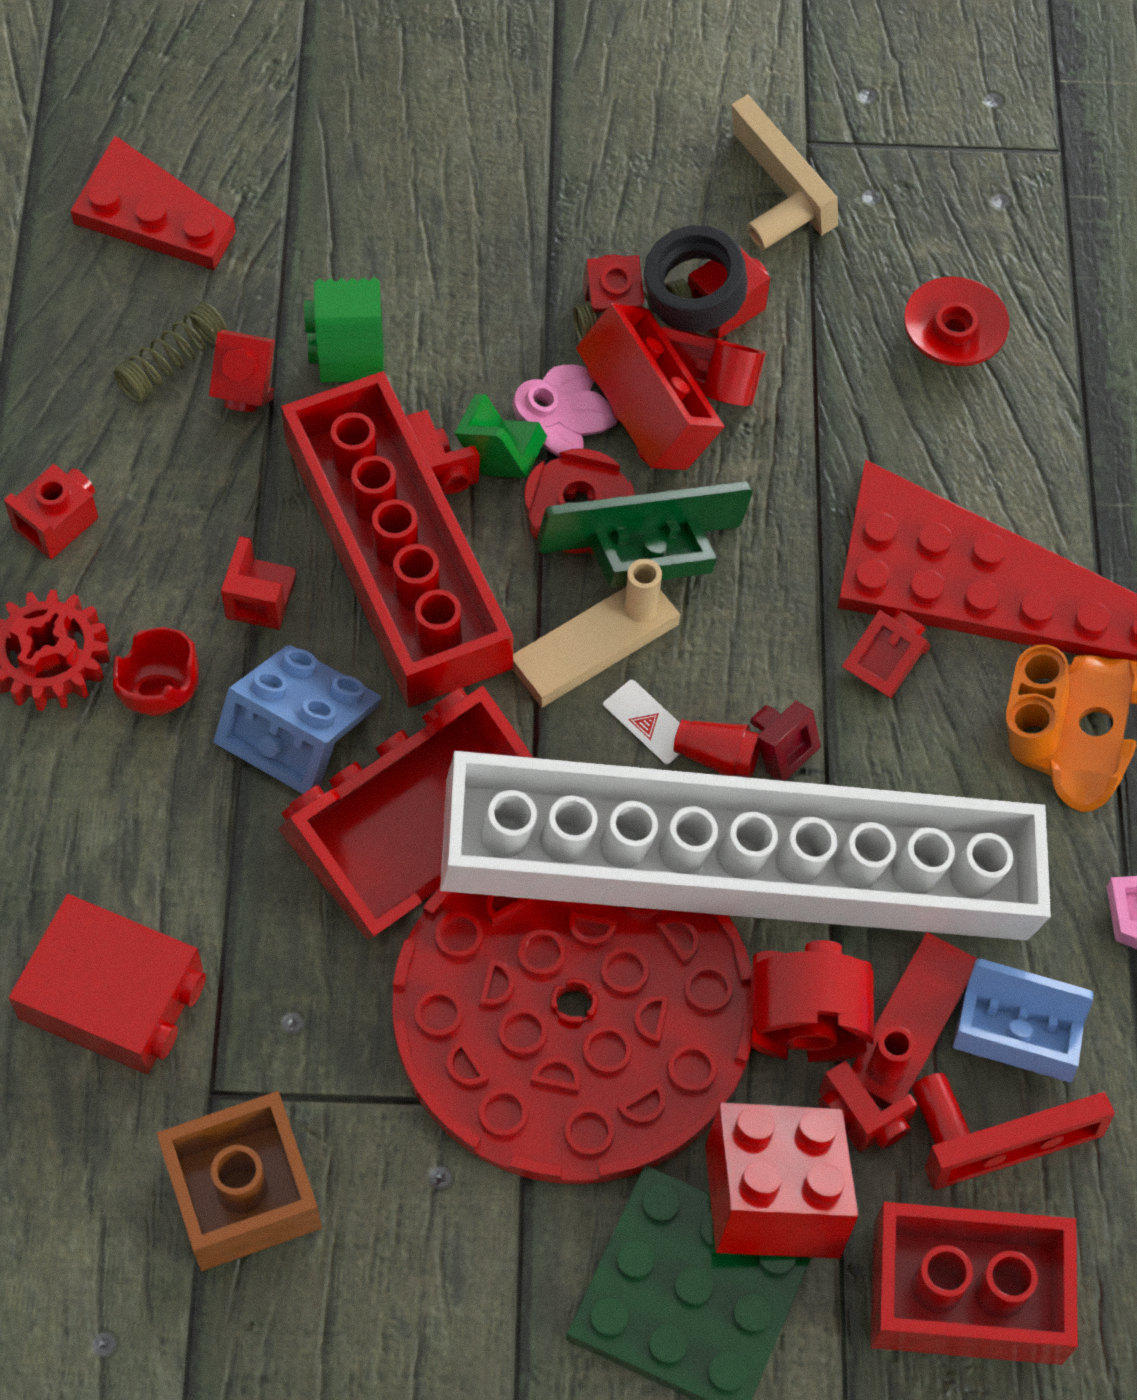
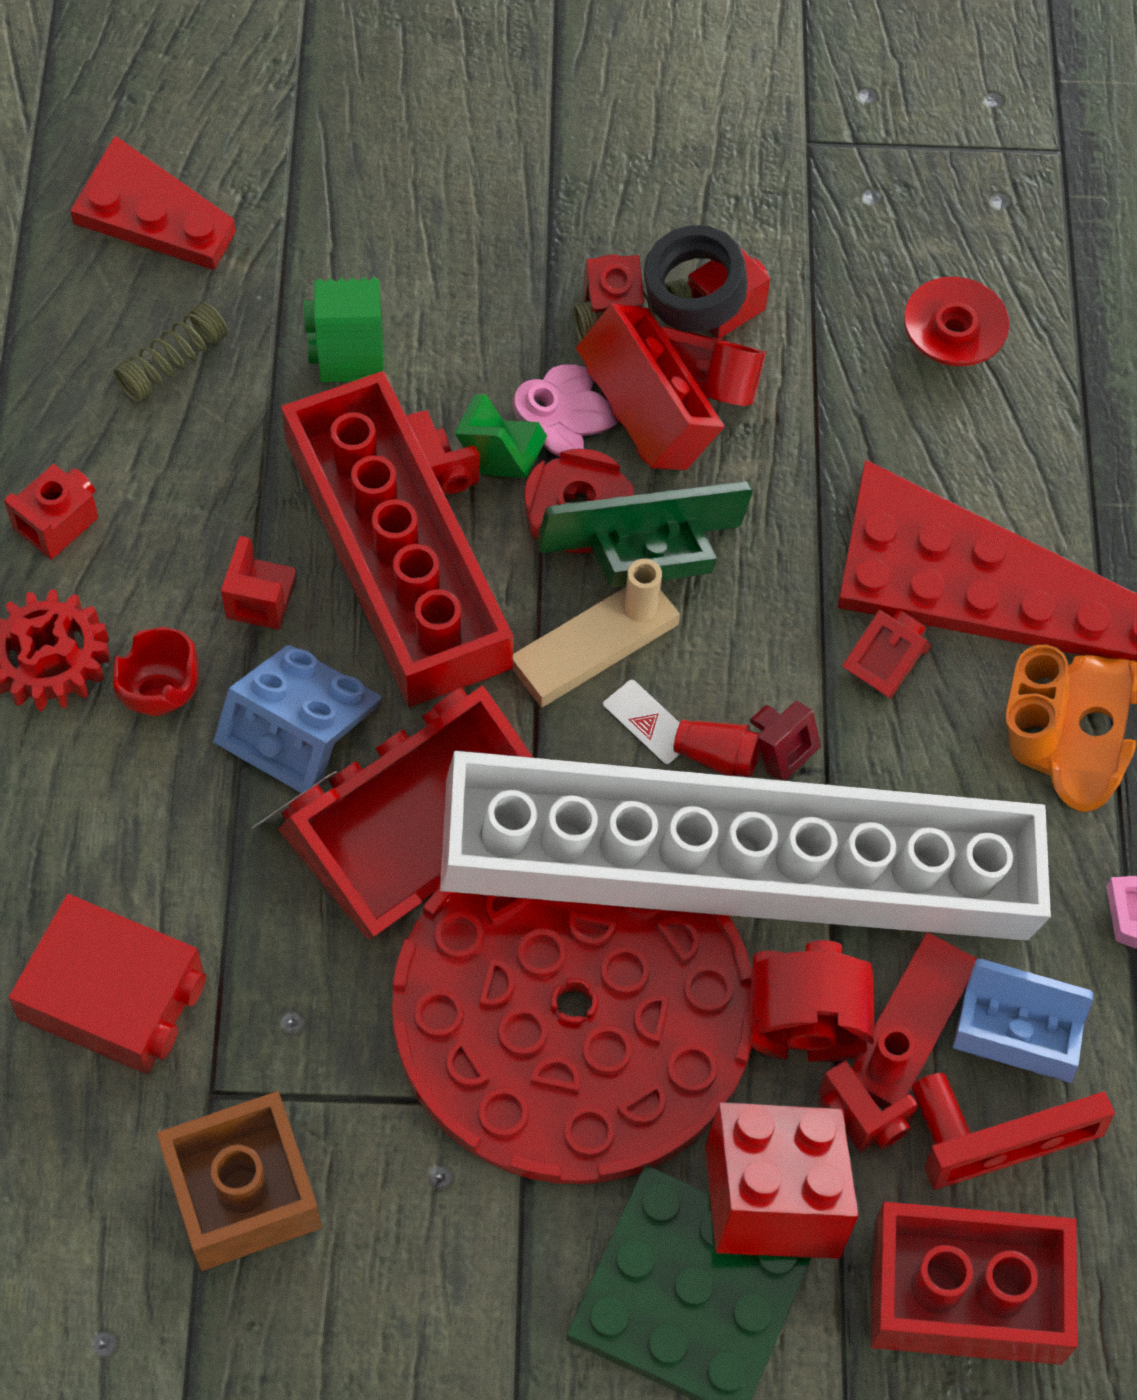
red bracket [209,330,275,412] -> none
tan piece [731,94,838,250] -> none
none -> white sticker [251,771,337,829]

